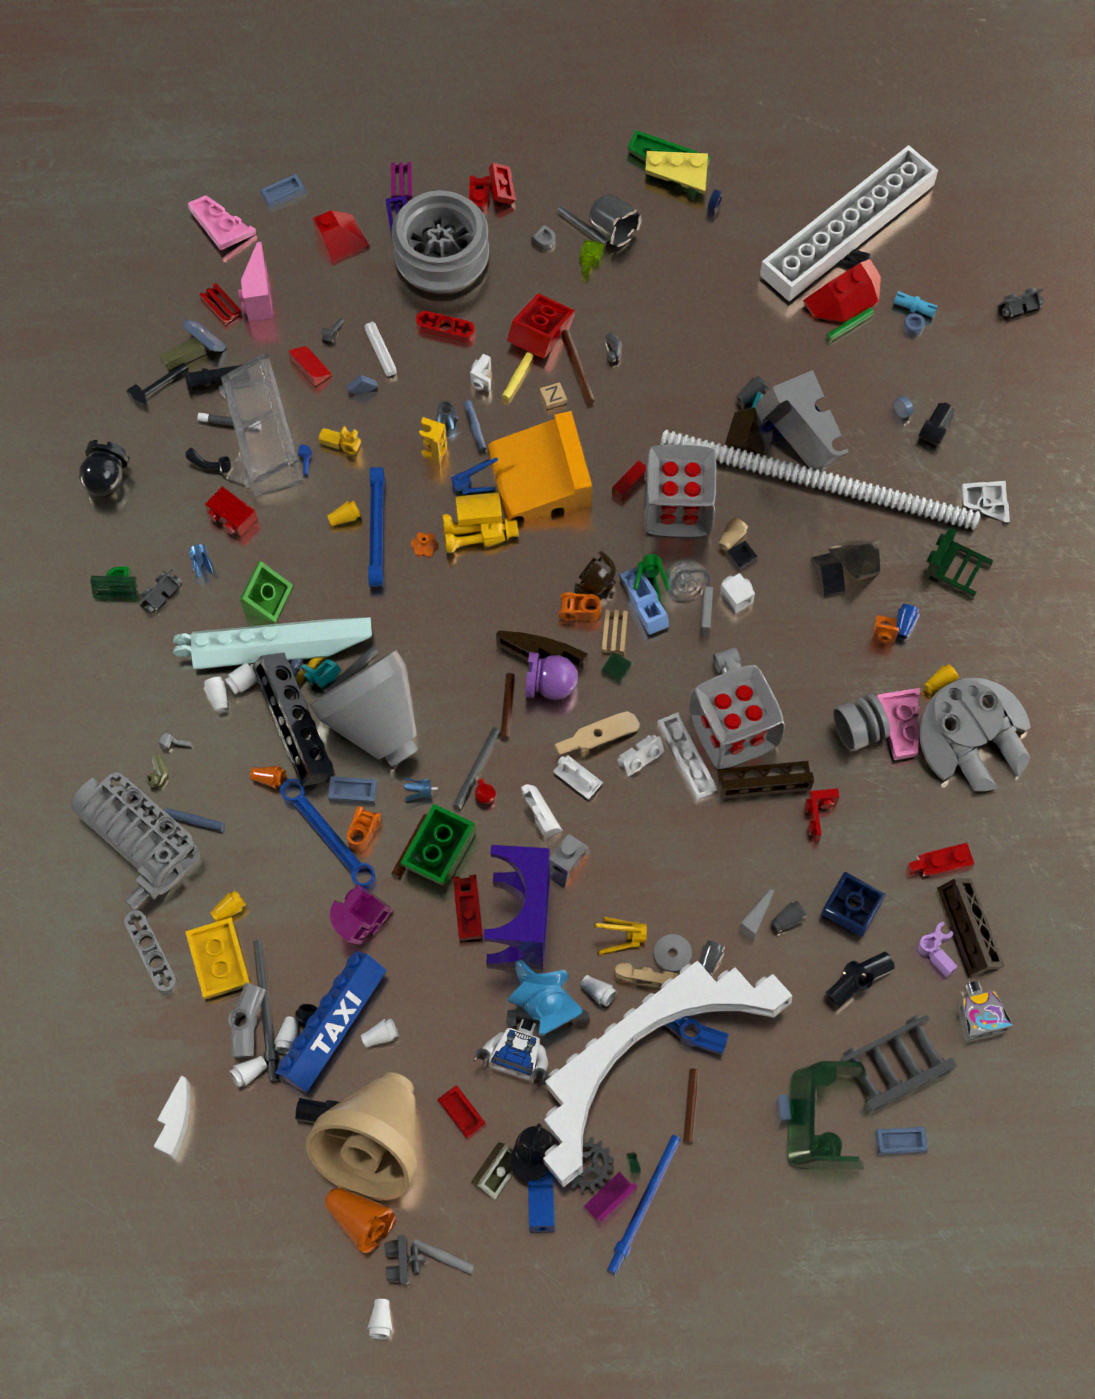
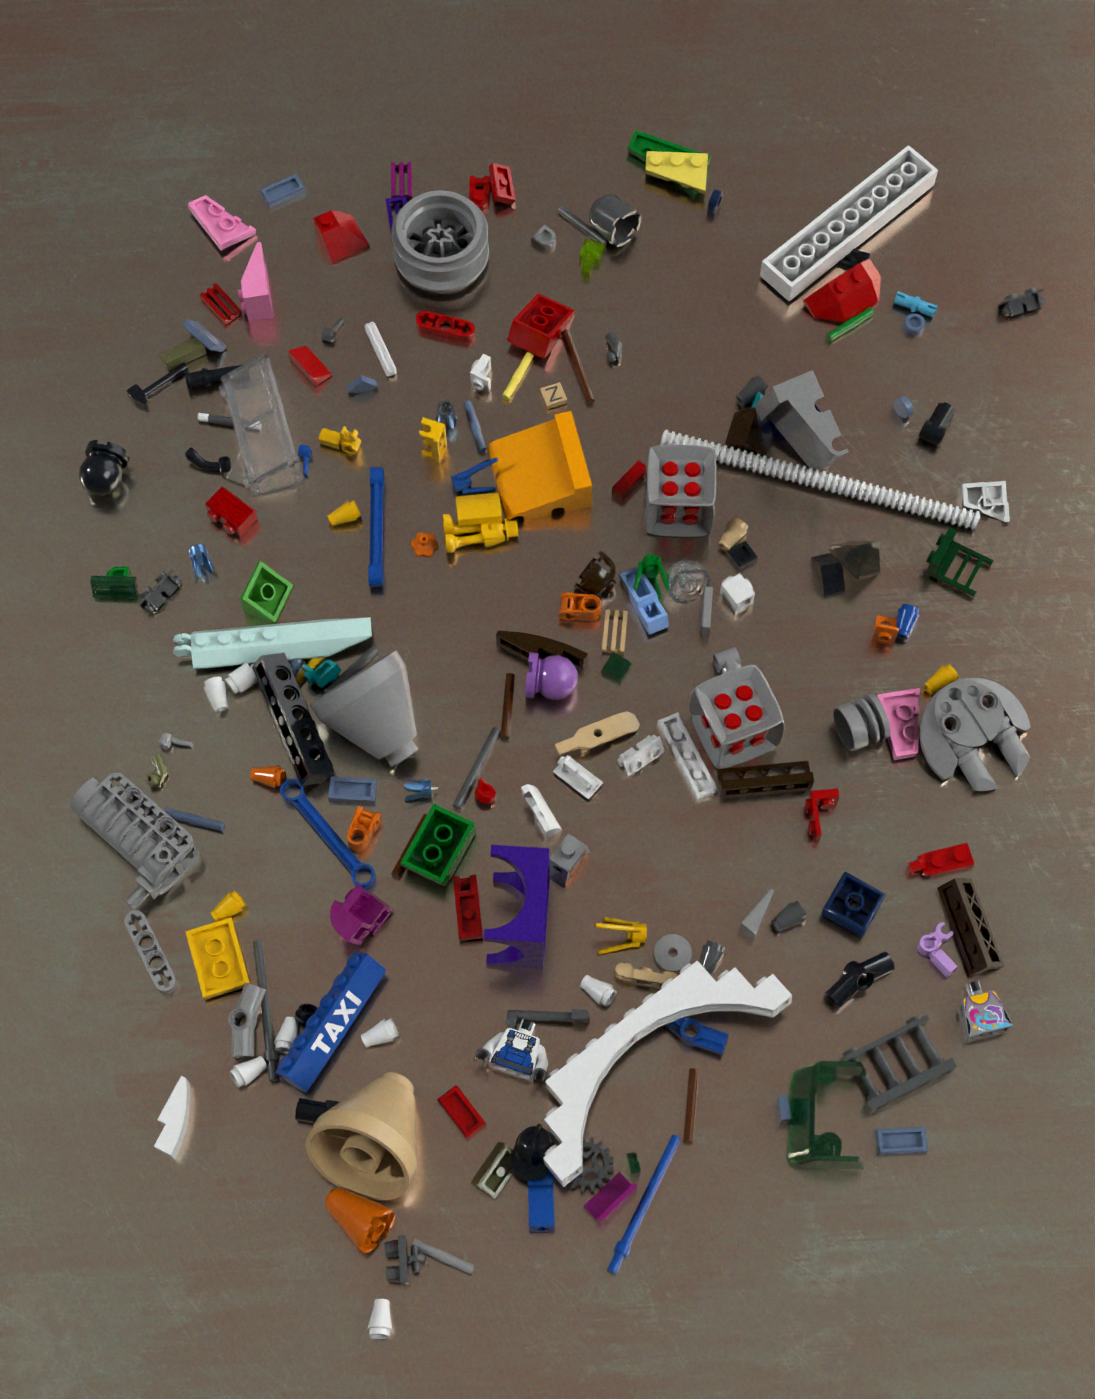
dark azure helmet [507,959,582,1035] -> none

